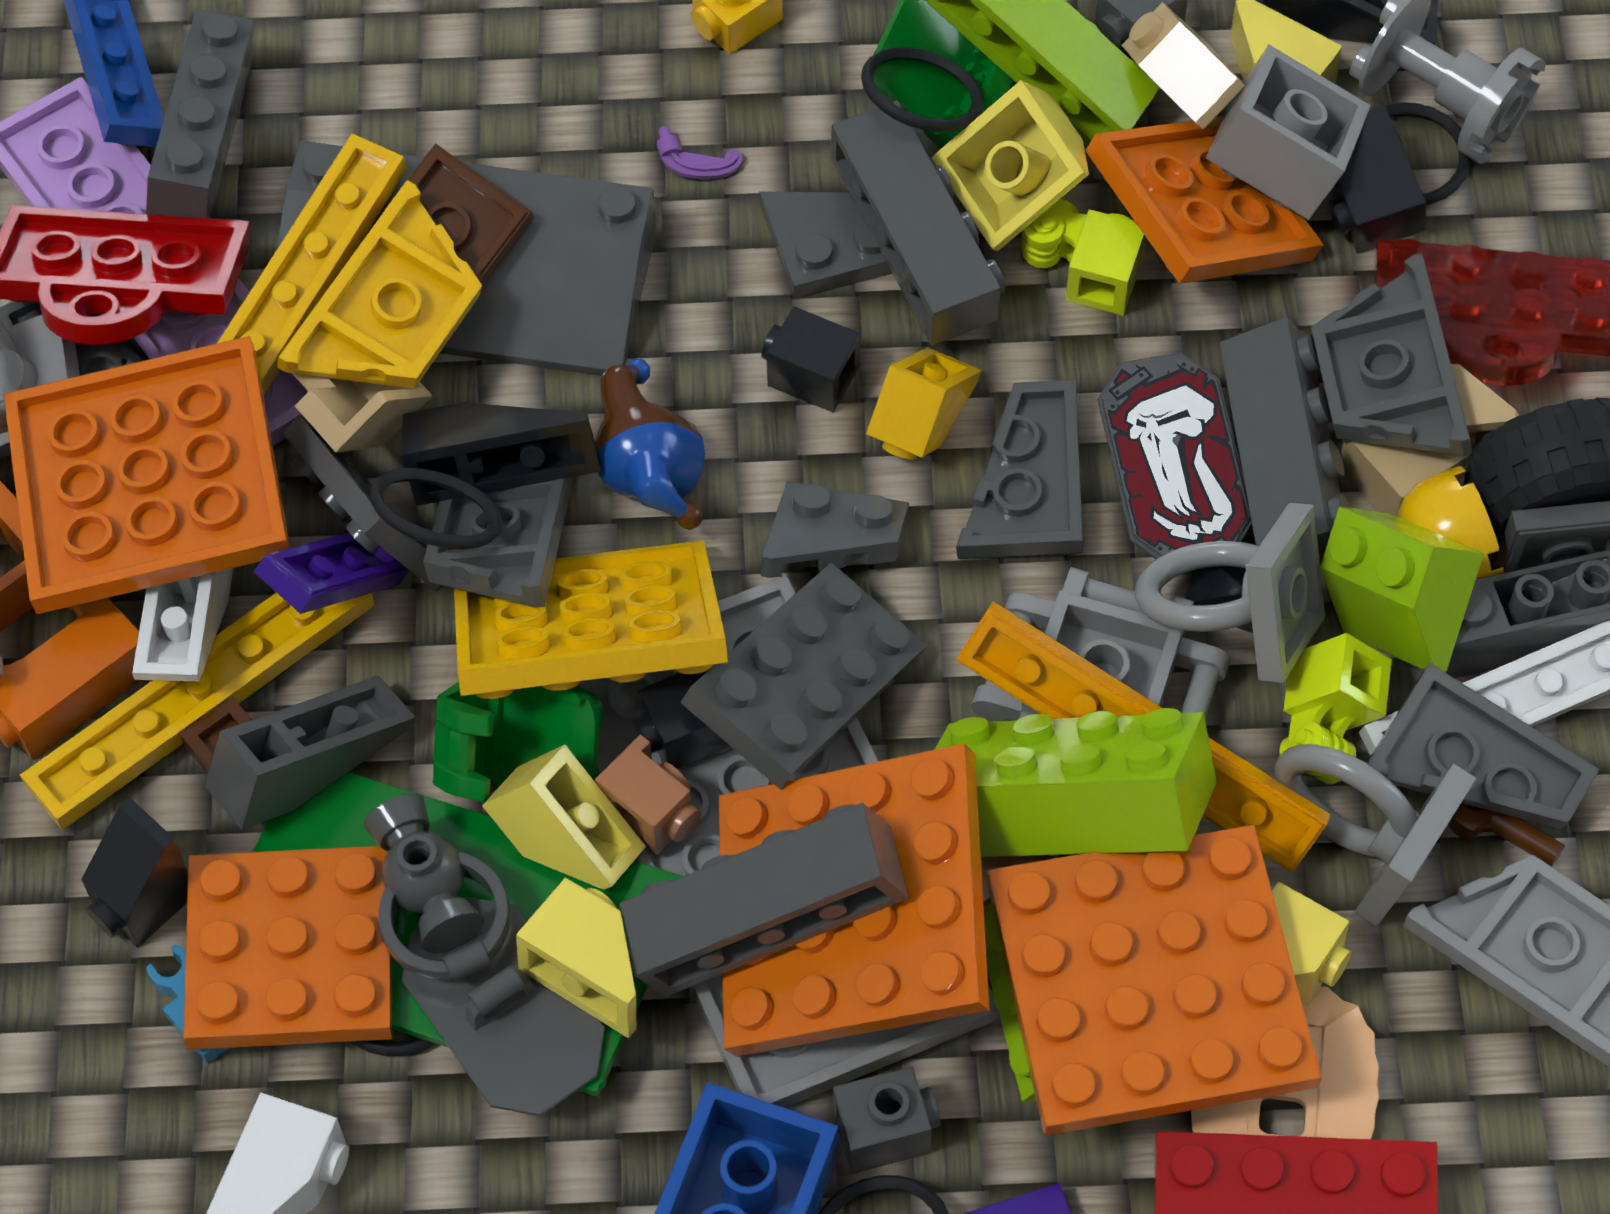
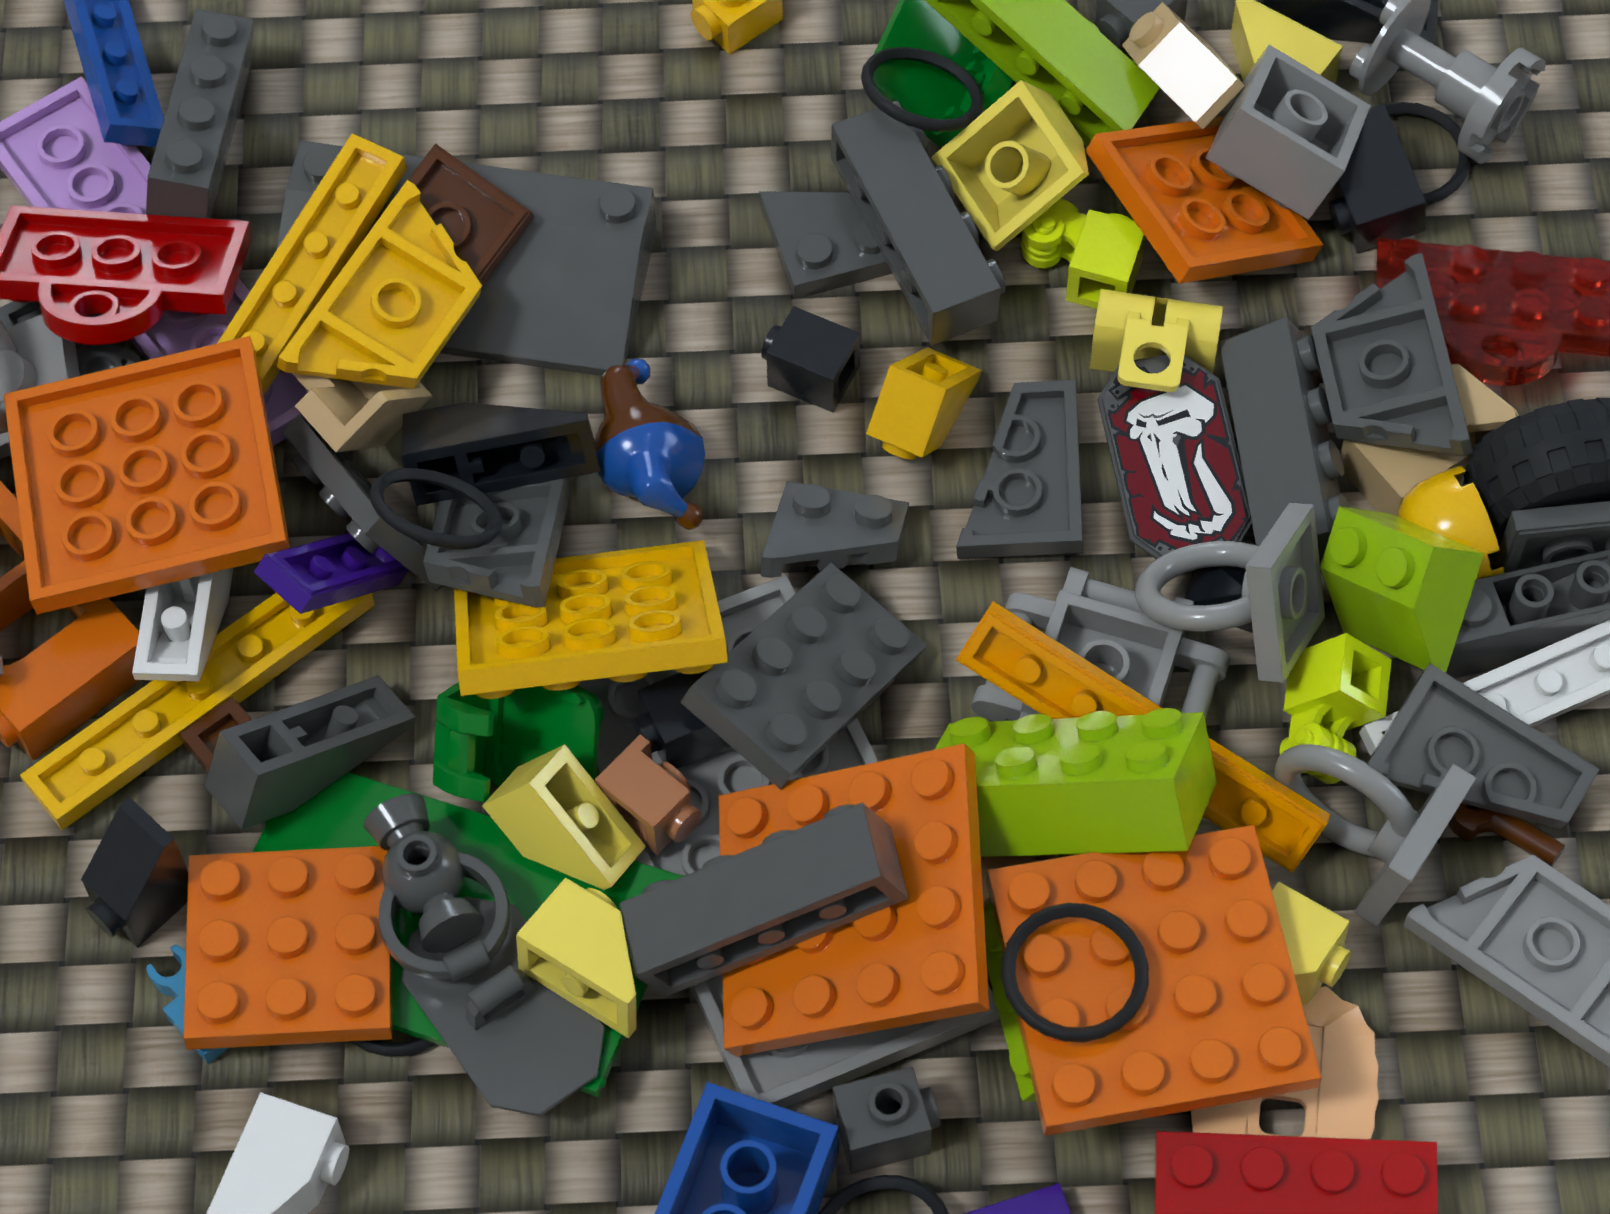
medium lavender piece [656,126,742,180] -> none
none -> black tyre [1001,903,1149,1042]
none -> light yellow piece [1090,289,1223,392]

